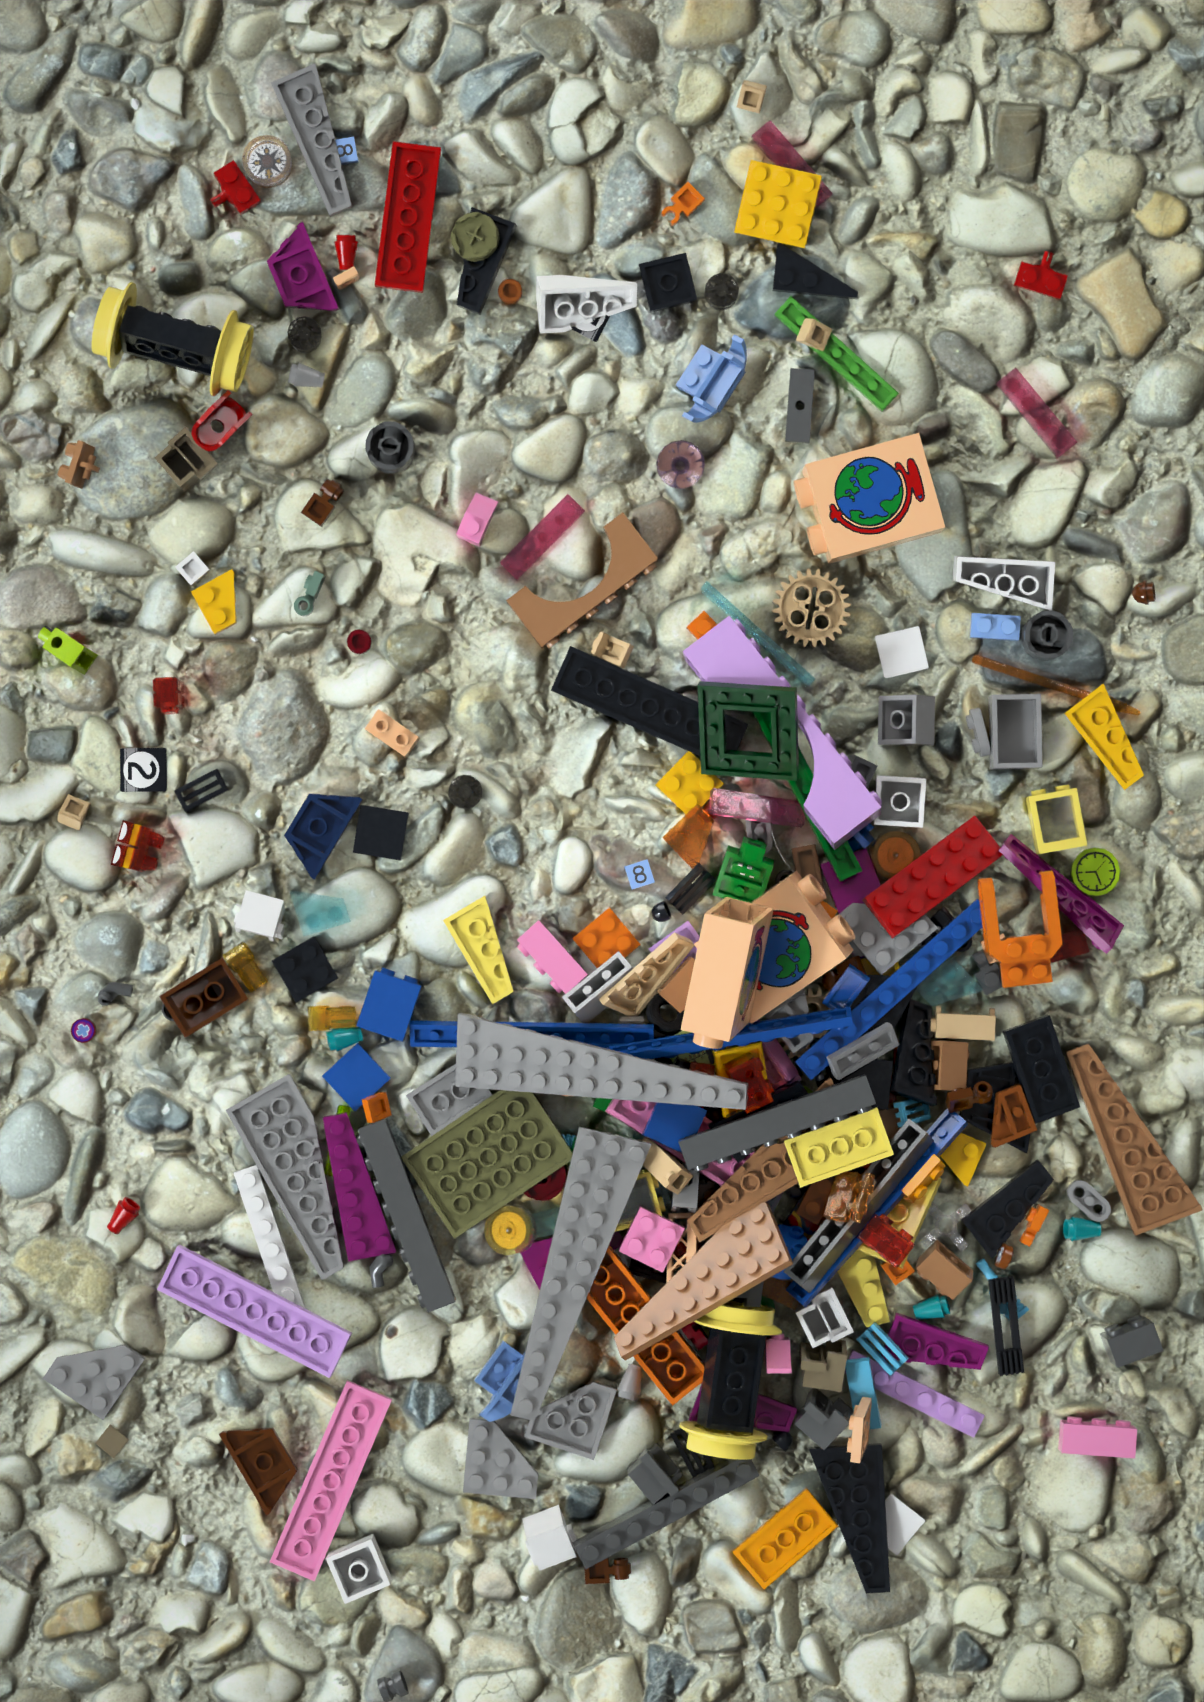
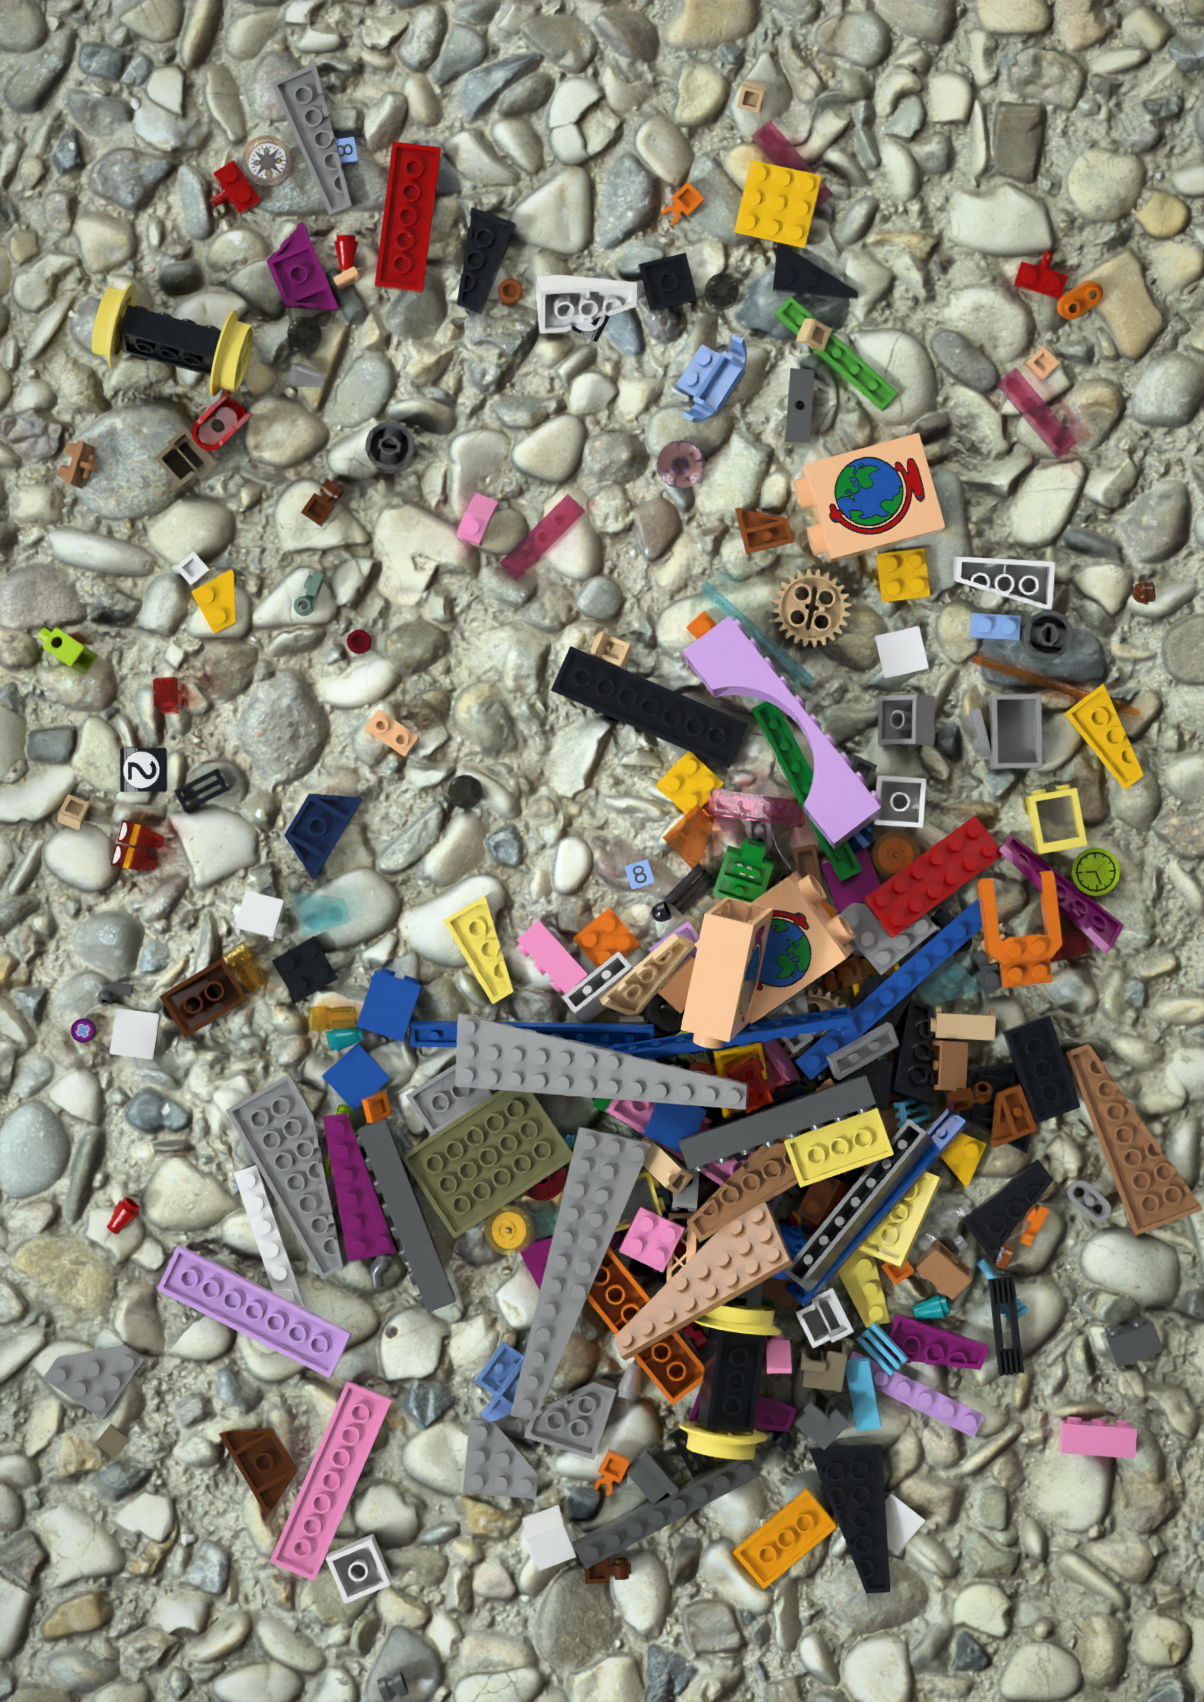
black tile [353,805,409,861] -> none
olive tile [451,212,500,262] -> none
medium nougat arch [506,512,658,649] -> none
dark green plate [698,681,799,781] -> none
blue tile [822,964,870,1009] -> none
clear orange plate [823,1171,875,1223] -> none
light nougat plate [847,1397,872,1463] -> none
clear red brick [857,1213,915,1268] -> none
light orange plate [901,1154,946,1203] -> none
teal cone [1063,1217,1101,1241] -> none
none -> white sticker [109,1008,159,1059]
none -> orange plate [594,1448,631,1496]
none -> dark orange wing [735,507,794,555]
none -> yellow plate [876,548,930,603]
none -> light nougat tile [1025,346,1060,381]
none -> orange plate [1057,280,1103,320]

